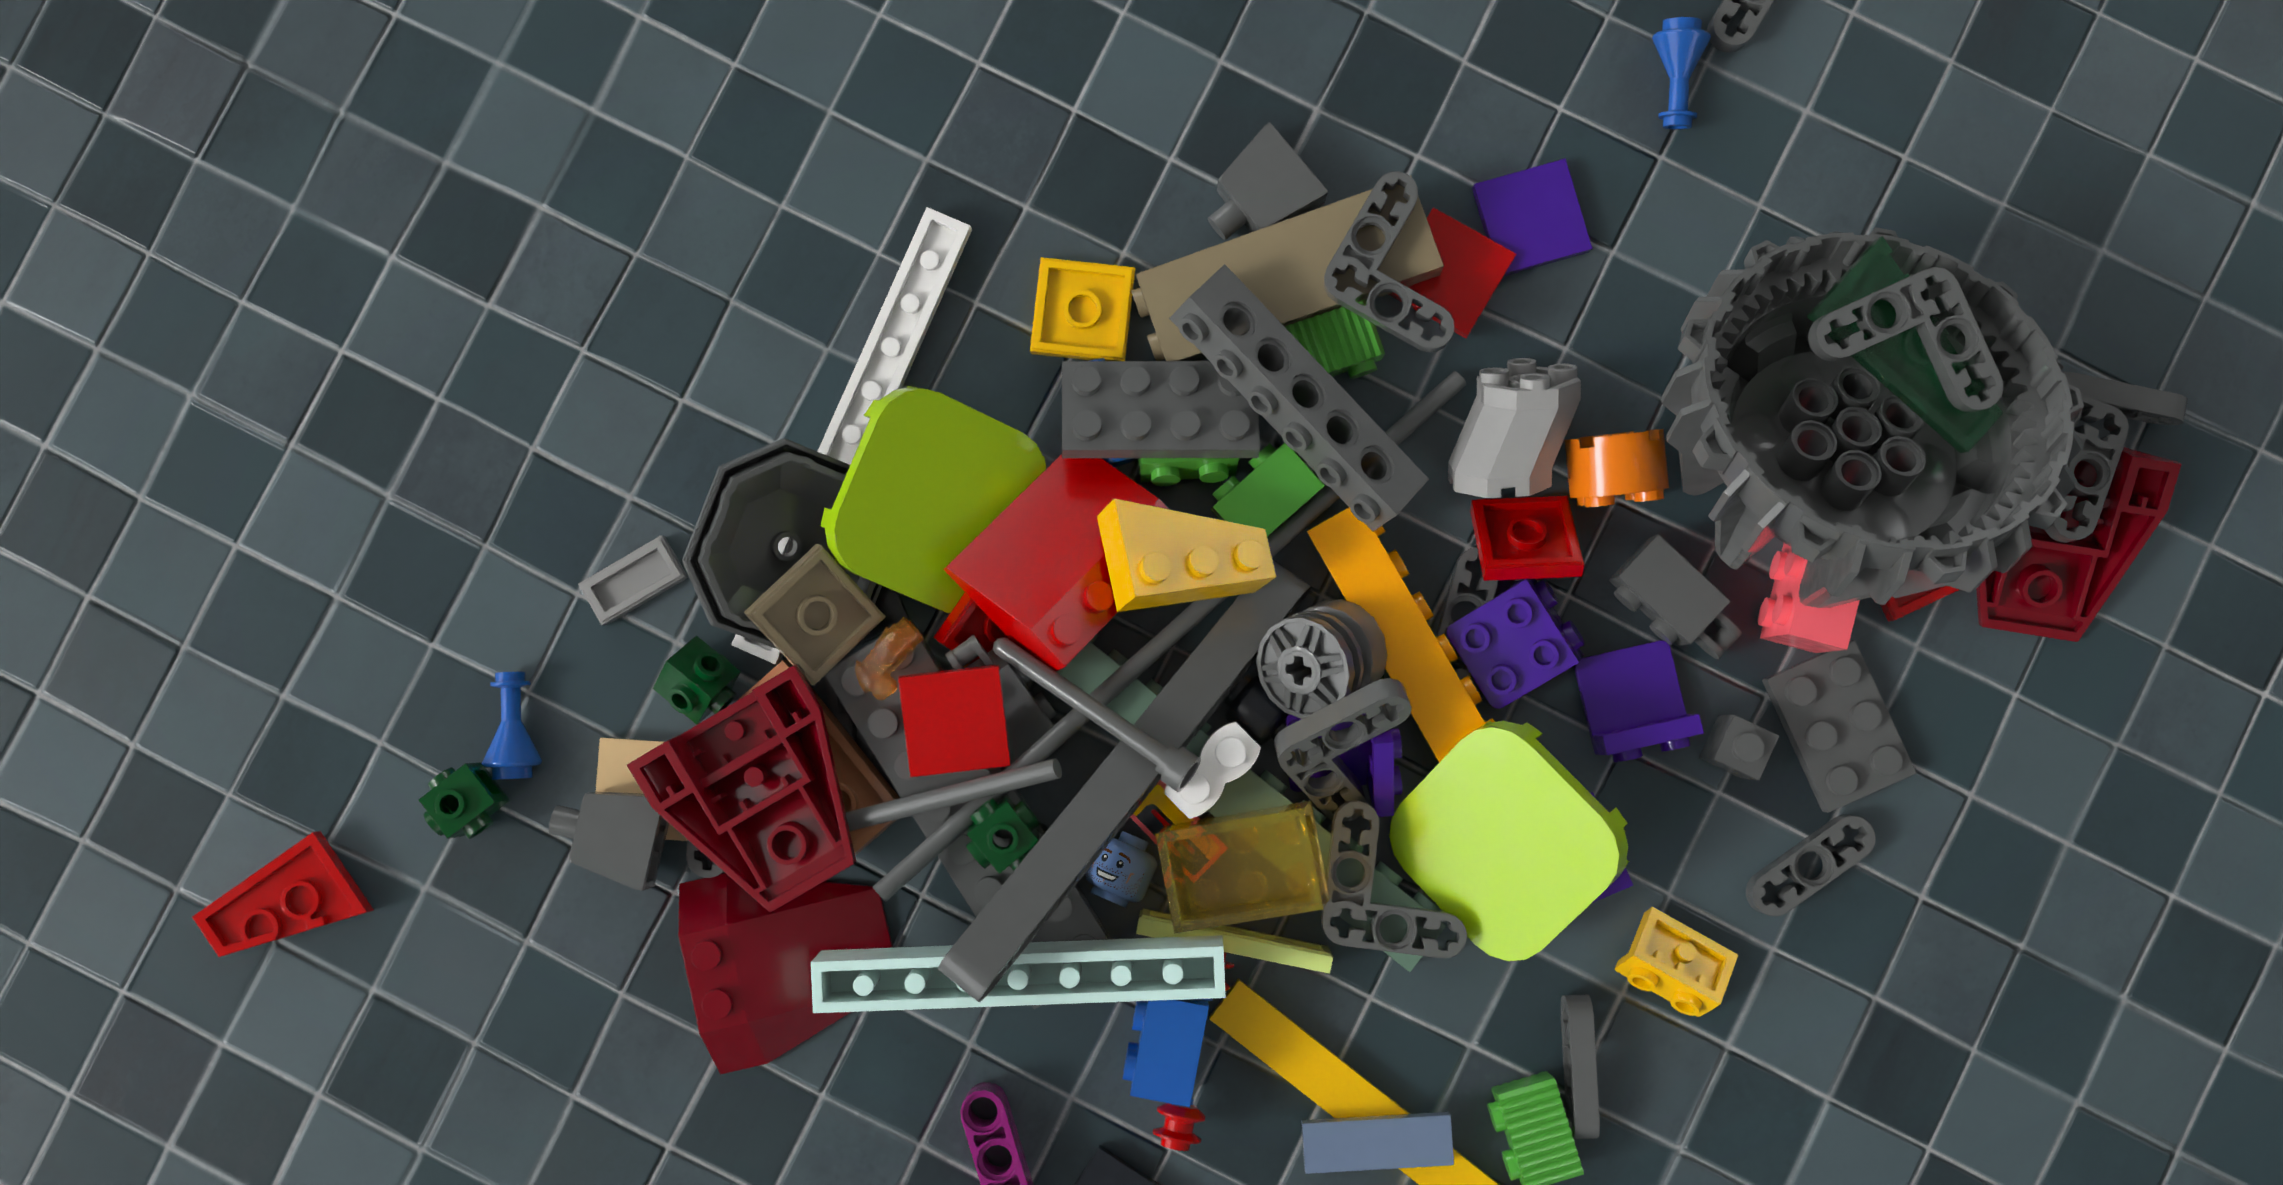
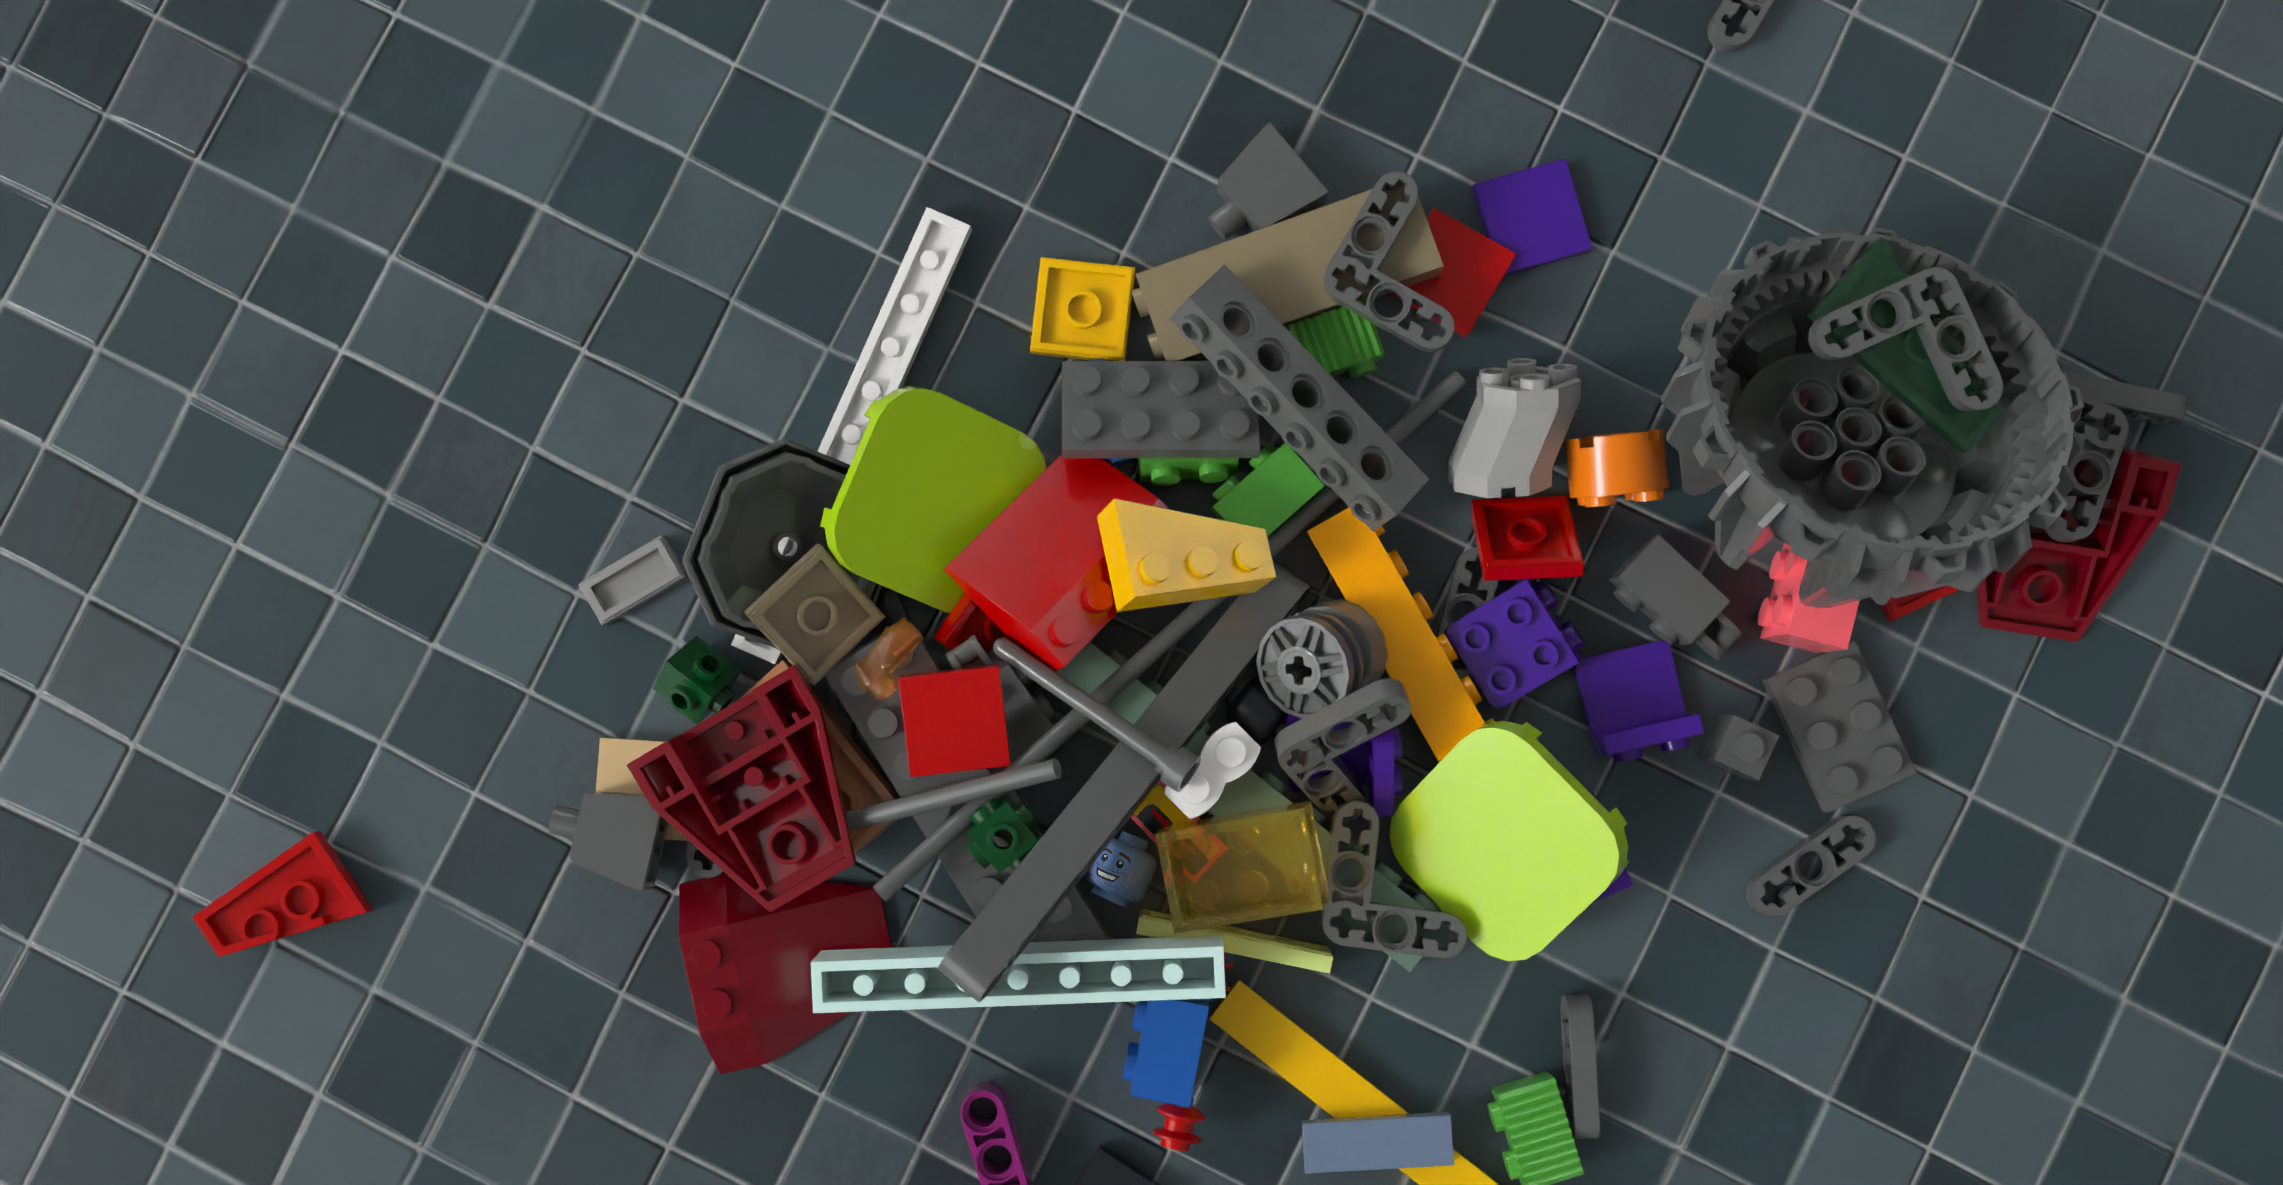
dark green brick [418,762,510,839] -> none
blue piece [482,672,542,780] -> none
yellow bracket [1615,907,1738,1017] -> none
blue piece [1652,17,1711,130] -> none

